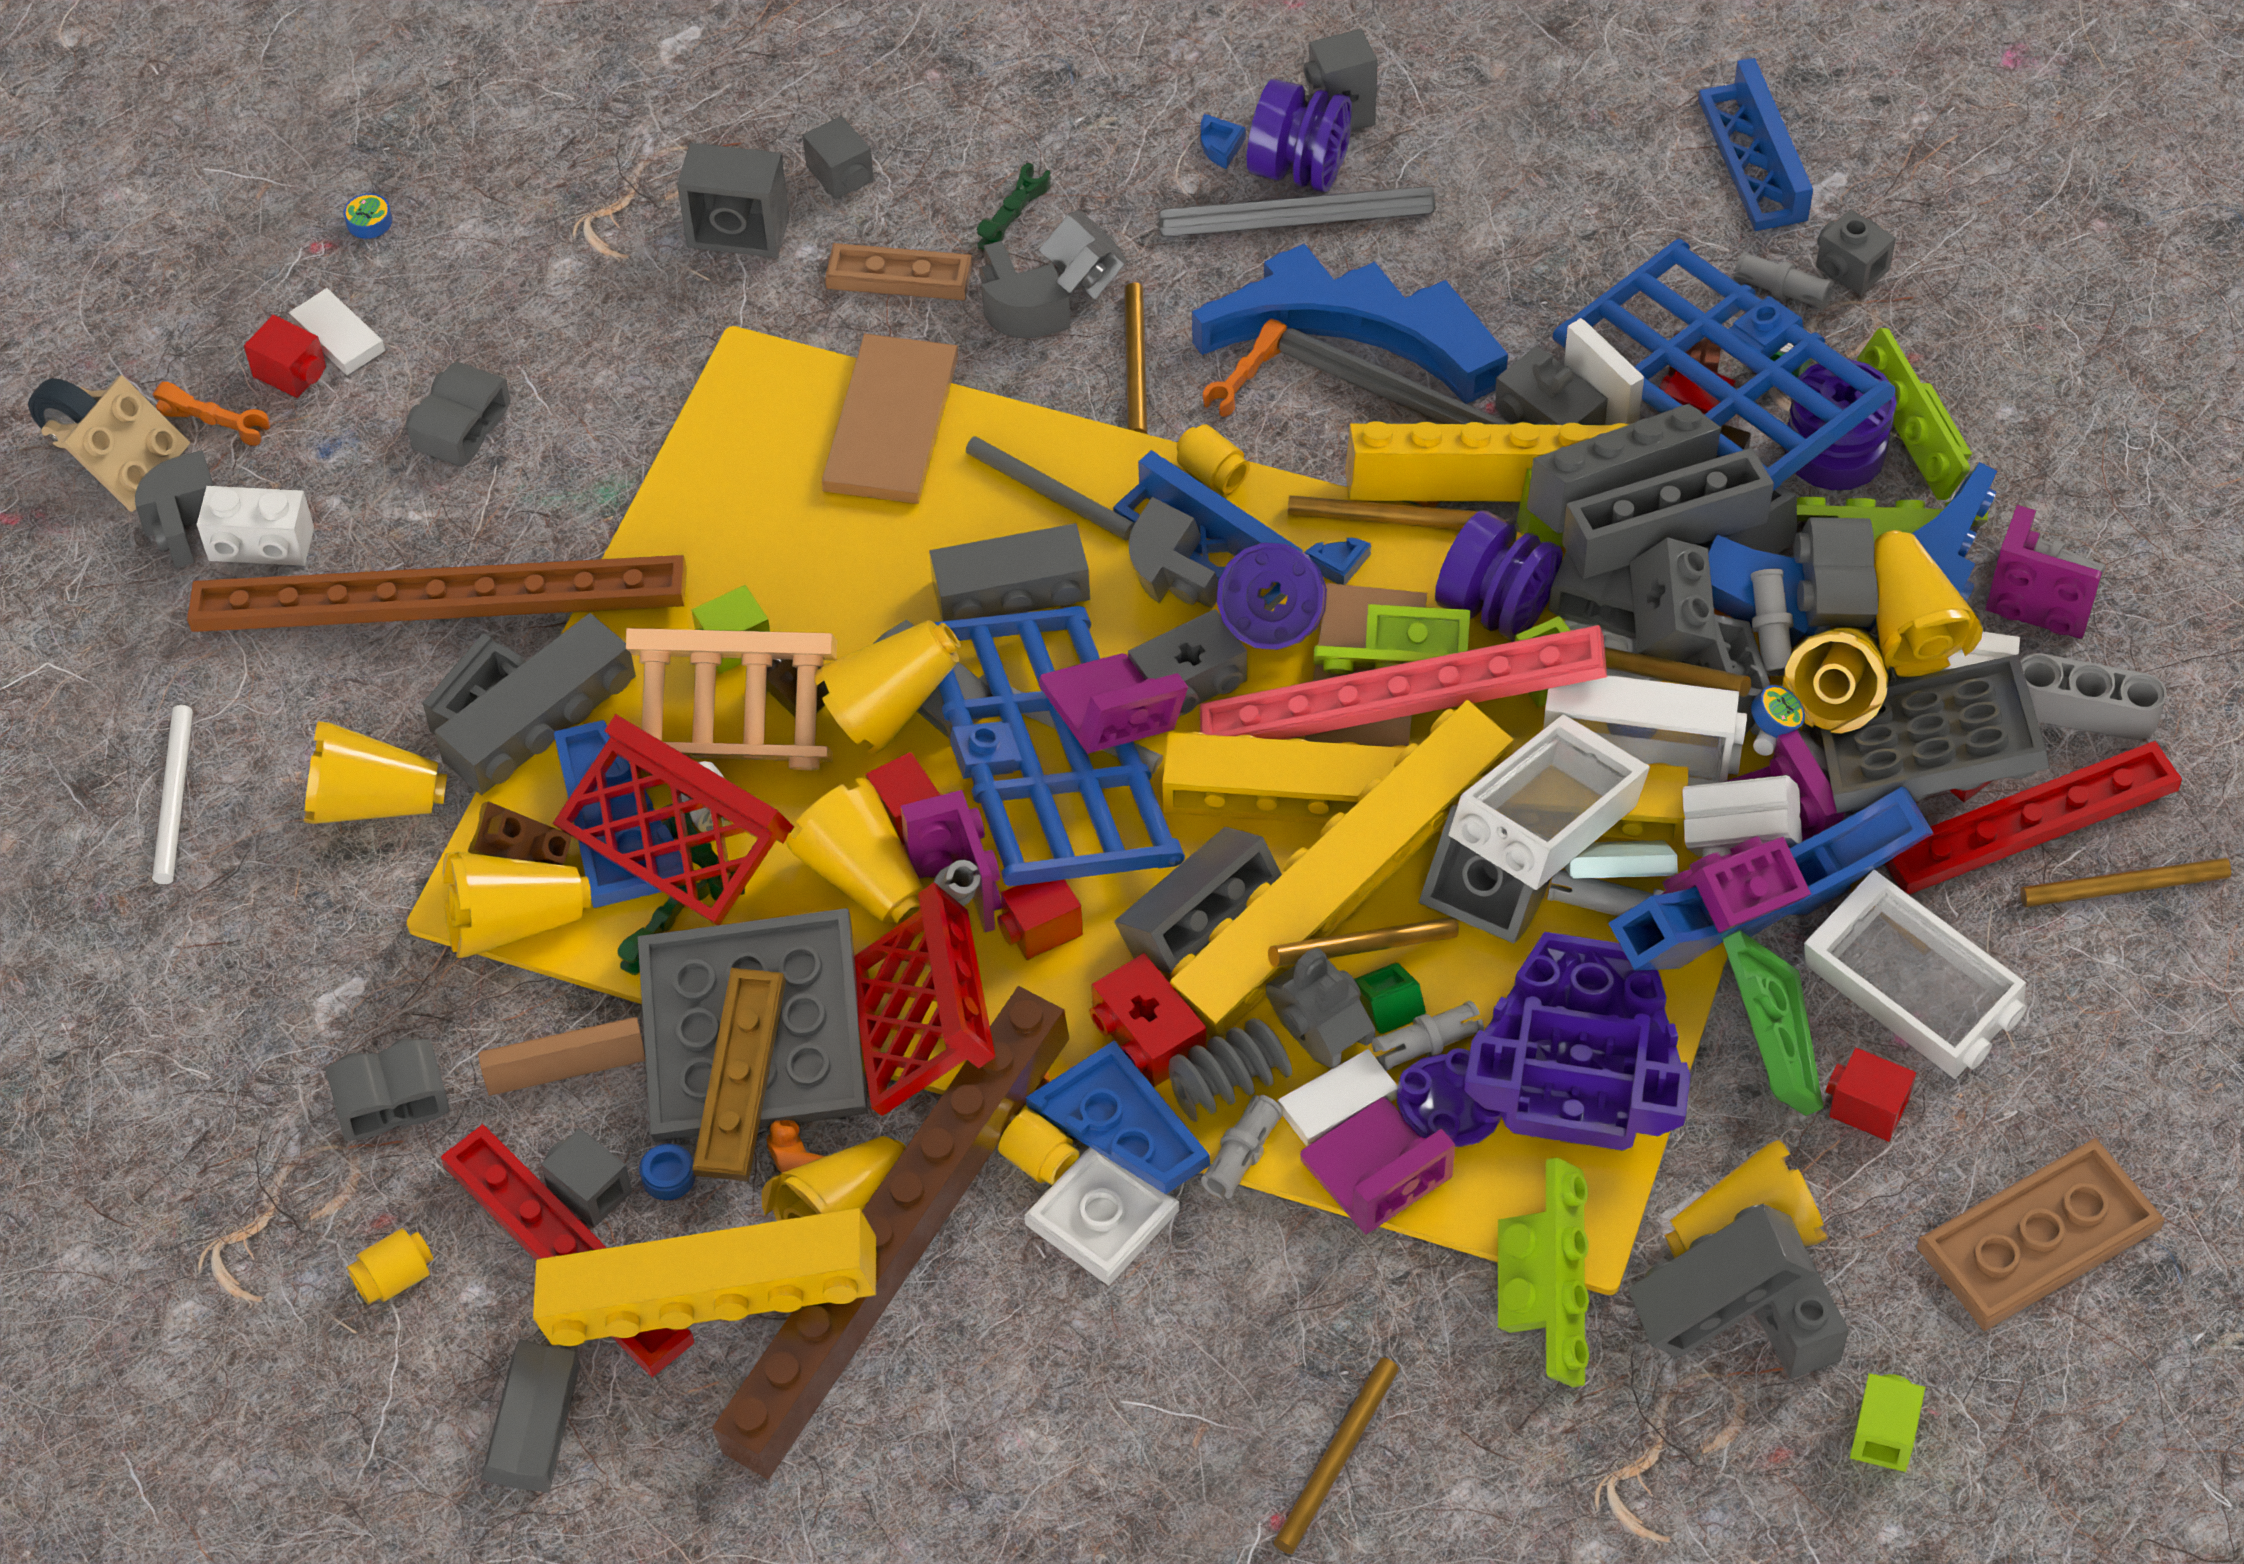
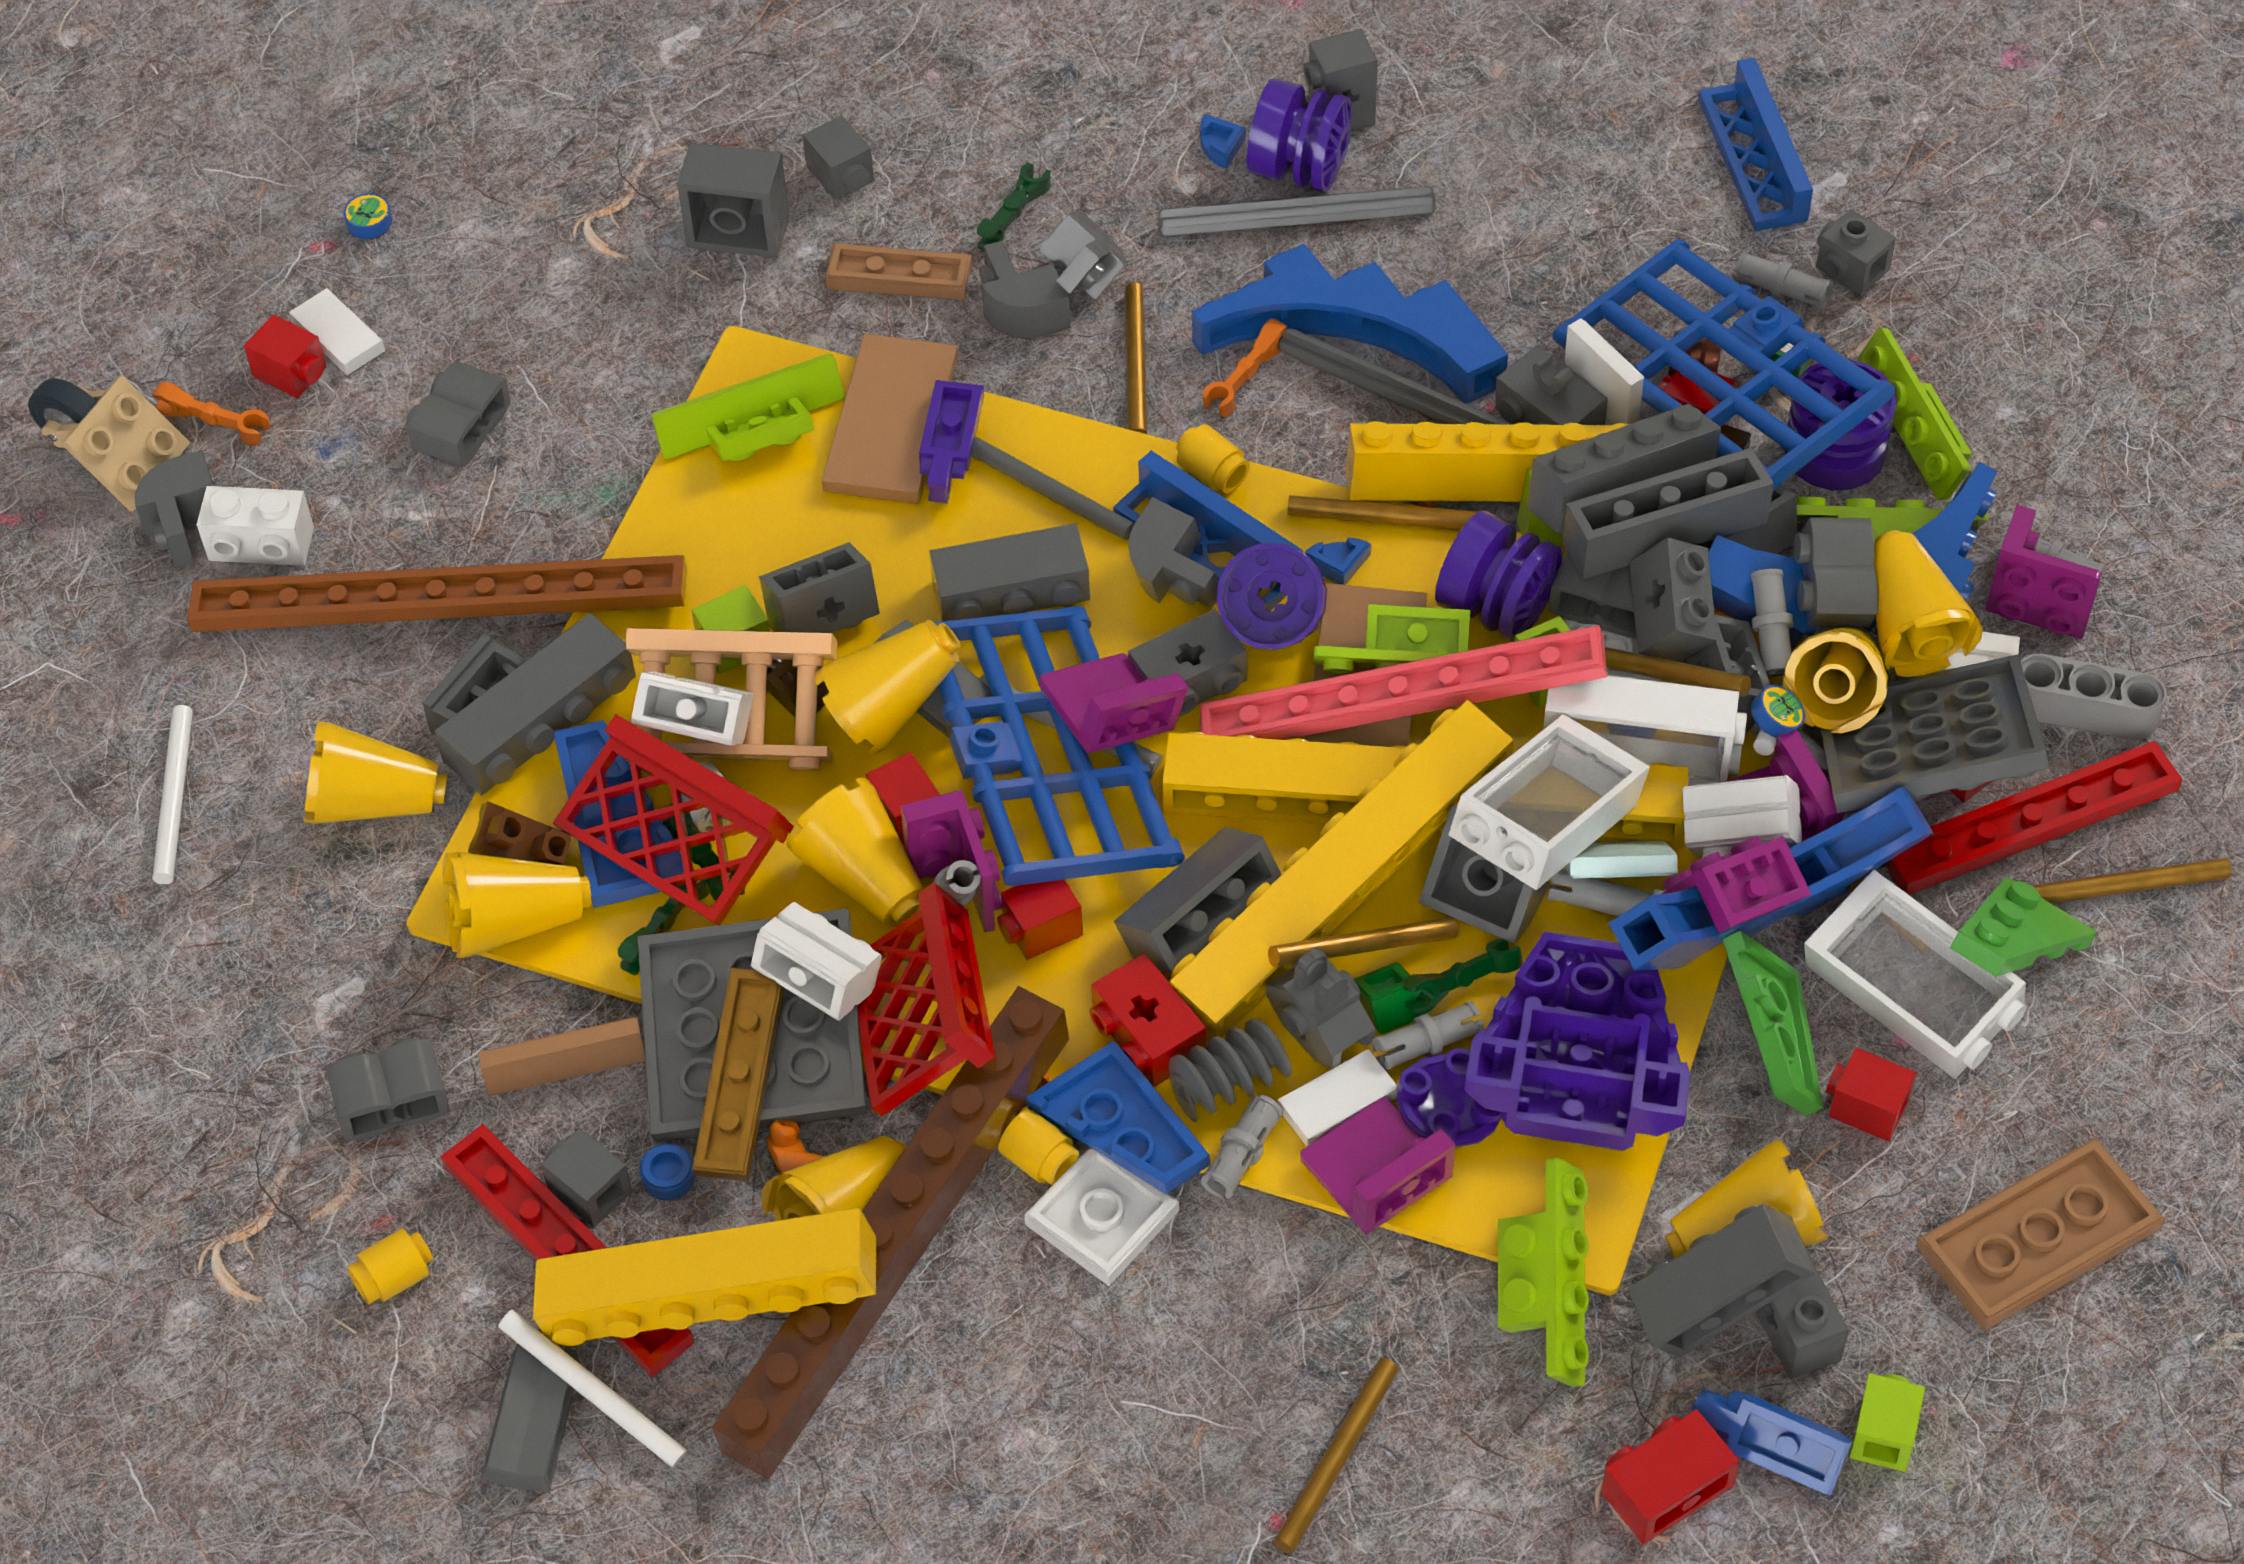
none -> white bar [498,1309,687,1468]
none -> white brick [631,671,753,746]
none -> lime bracket [651,353,845,461]
none -> white brick [751,902,882,1021]
none -> dark grey brick [759,542,880,633]
none -> dark purple hinge [919,380,984,504]
none -> dark green piece [1402,939,1523,1014]
none -> red brick [1601,1409,1740,1545]
none -> hinge [1691,1389,1854,1495]
none -> bright green wing [1949,877,2098,977]

